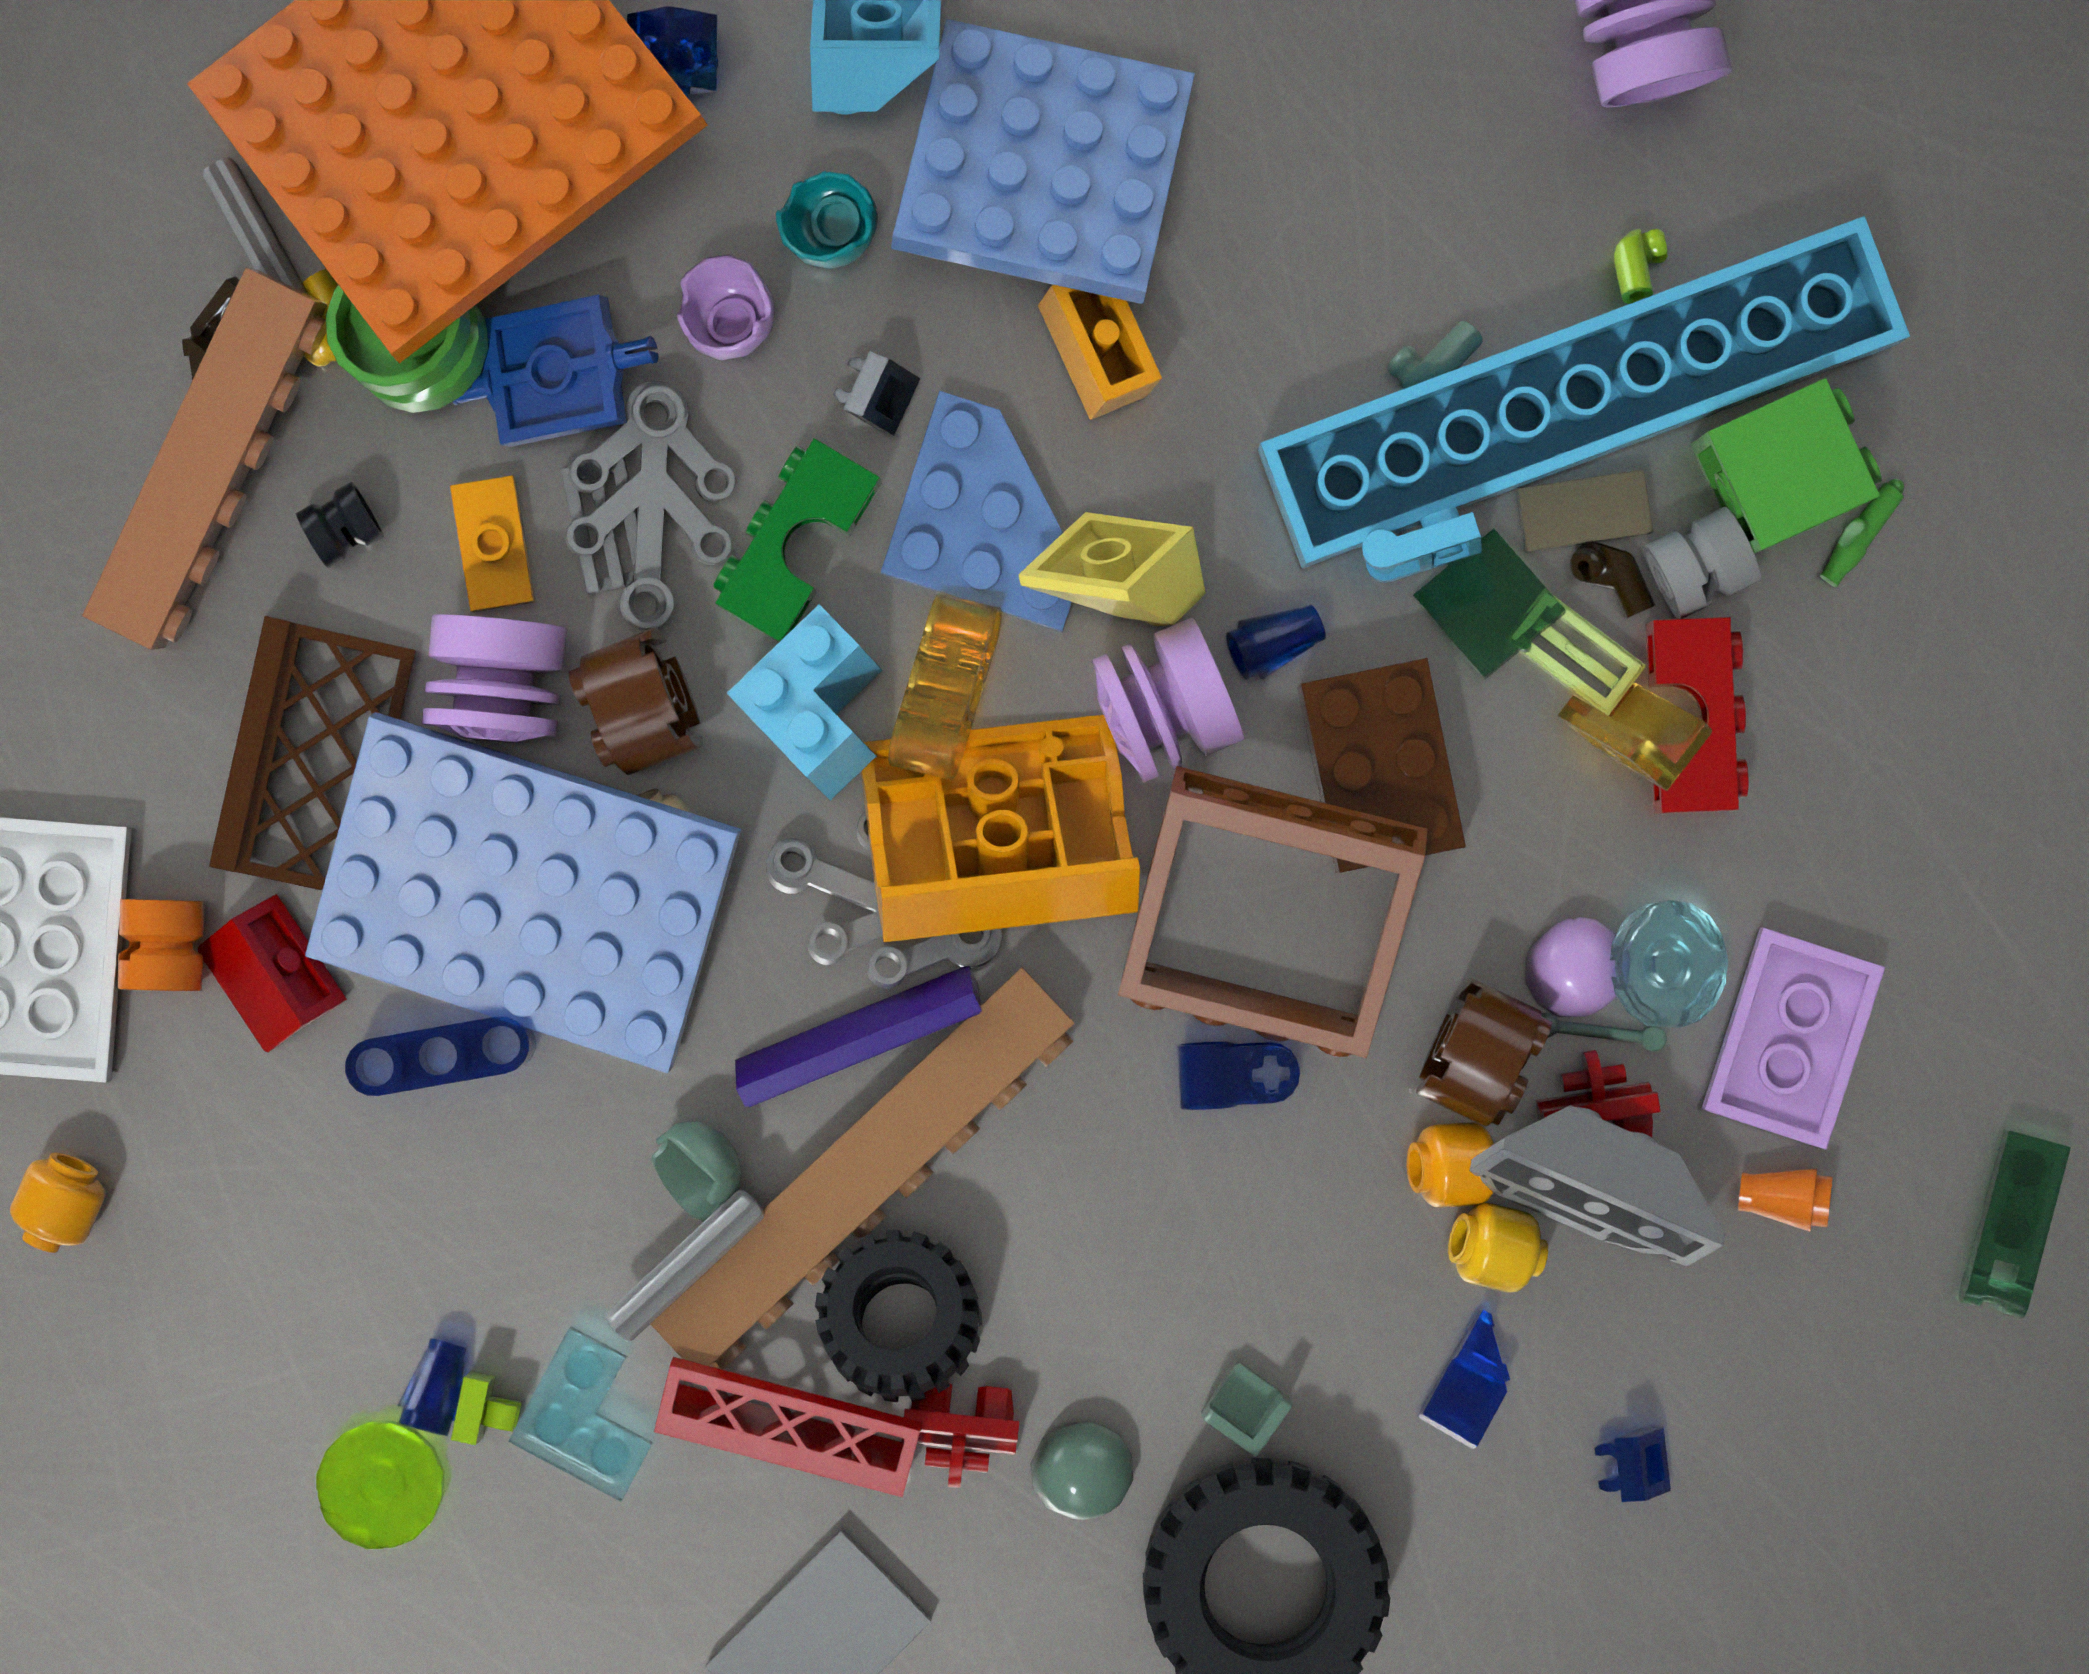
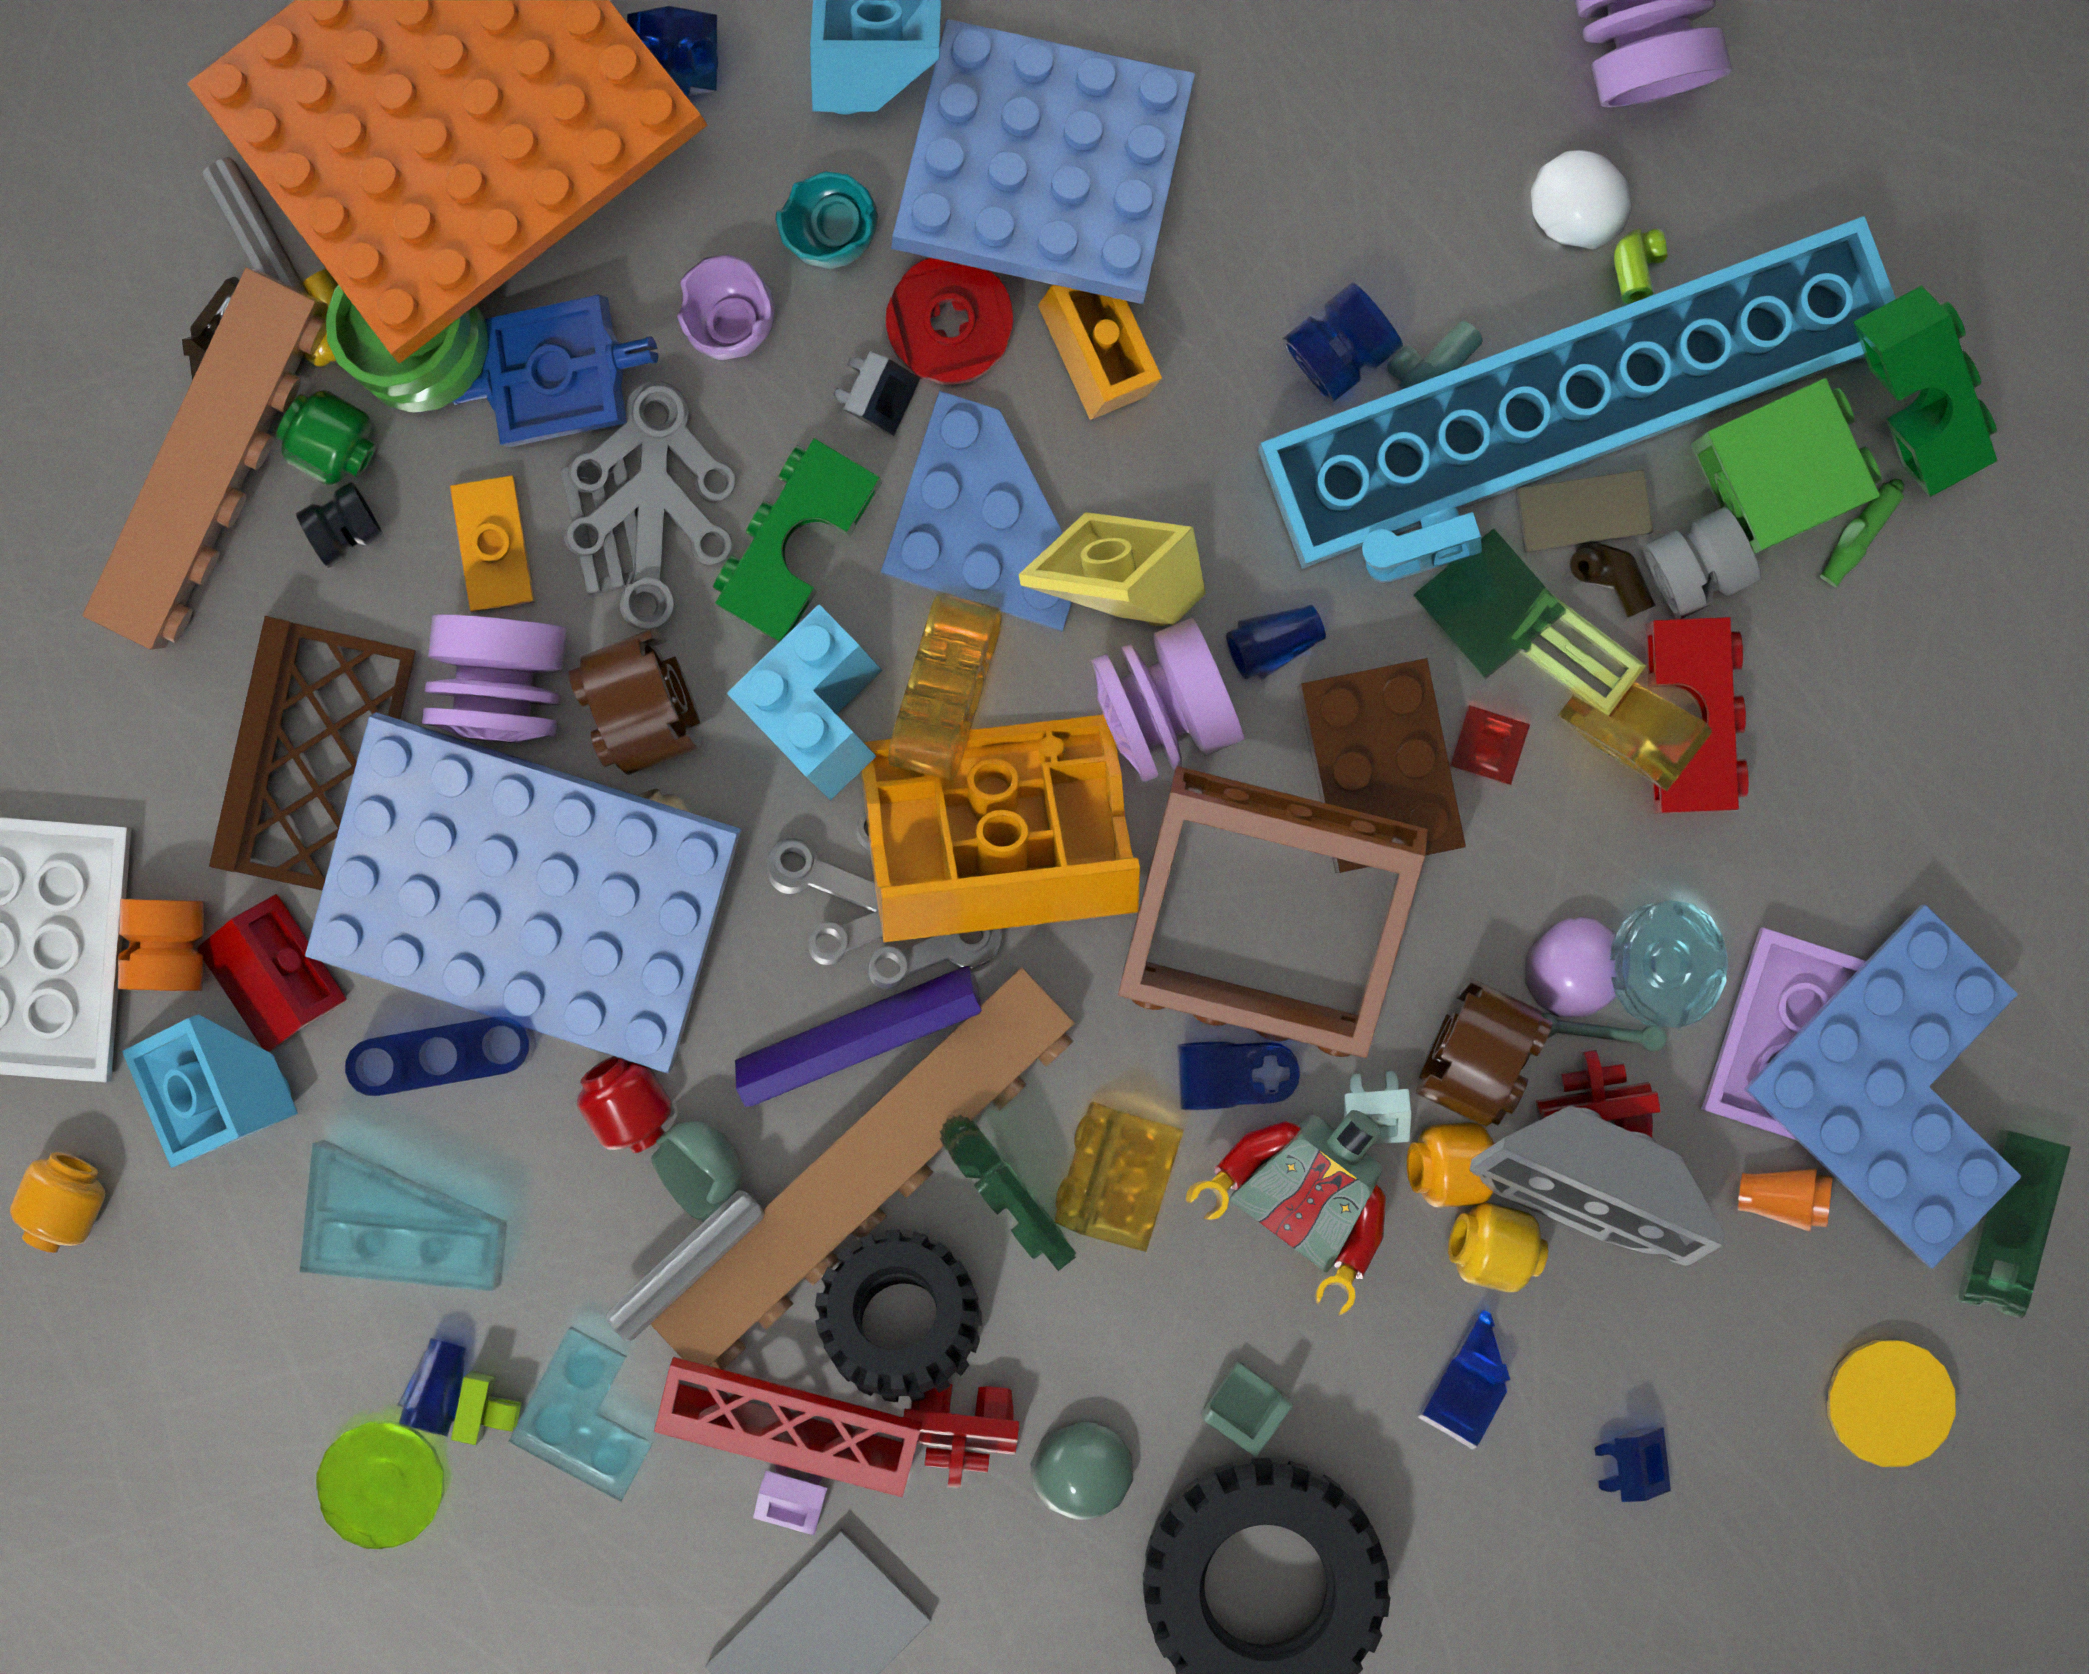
none -> medium azure slope [122,1014,298,1168]
none -> green head [276,390,376,485]
none -> clear light blue wedge [300,1140,507,1291]
none -> red head [576,1056,672,1153]
none -> lavender tile [753,1464,827,1535]
none -> red plate [886,258,1013,385]
none -> clear green hinge [939,1114,1076,1271]
none -> clear yellow bracket [1055,1102,1184,1252]
none -> torso [1186,1110,1386,1316]
none -> clear blue wheel [1282,282,1404,403]
none -> light aqua tile [1344,1071,1411,1145]
none -> clear red tile [1449,705,1530,786]
none -> white hair [1531,150,1632,250]
none -> medium blue plate [1744,905,2022,1269]
none -> yellow tile [1827,1339,1956,1467]
none -> green arch [1853,285,1998,497]

